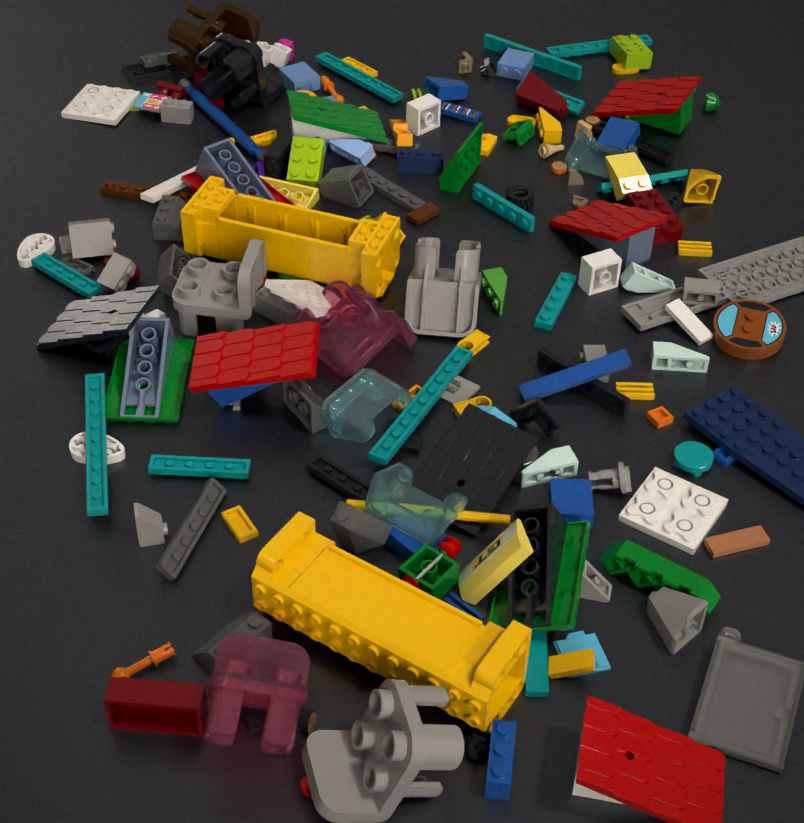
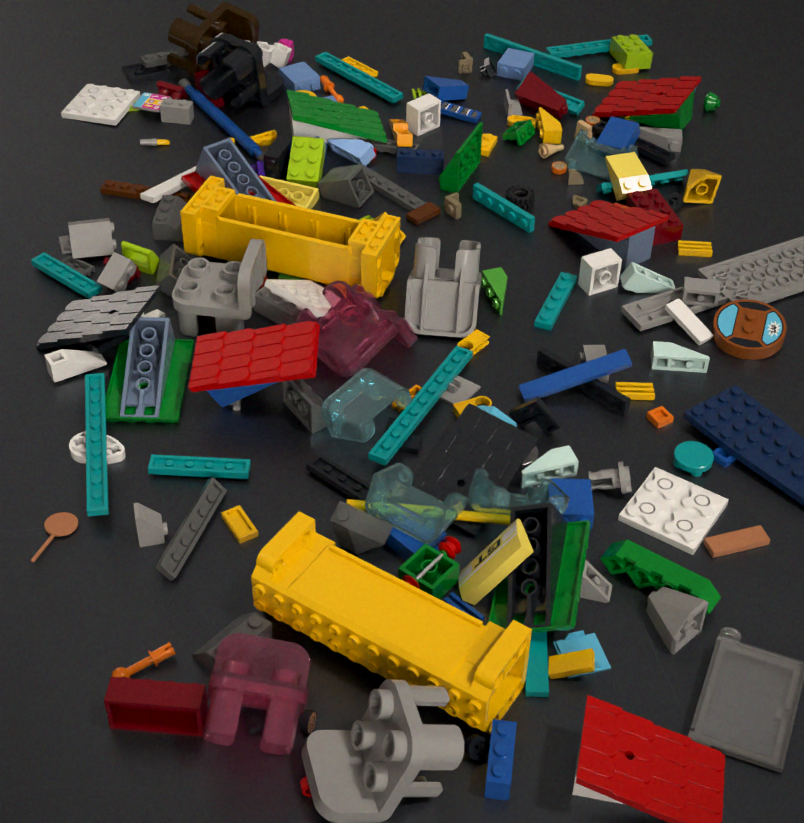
white piece [17,233,56,268] -> none
none -> nougat piece [31,512,78,562]
none -> white slope [44,349,107,383]
none -> lime tile [121,241,160,275]
none -> light grey piece [140,138,170,146]
none -> dark tan bracket [444,192,462,219]
none -> clear light blue windscreen [467,468,570,515]
none -> light grey panel [504,89,523,118]
none -> yellow tile [585,73,614,87]
none -> light grey slope [639,127,683,152]

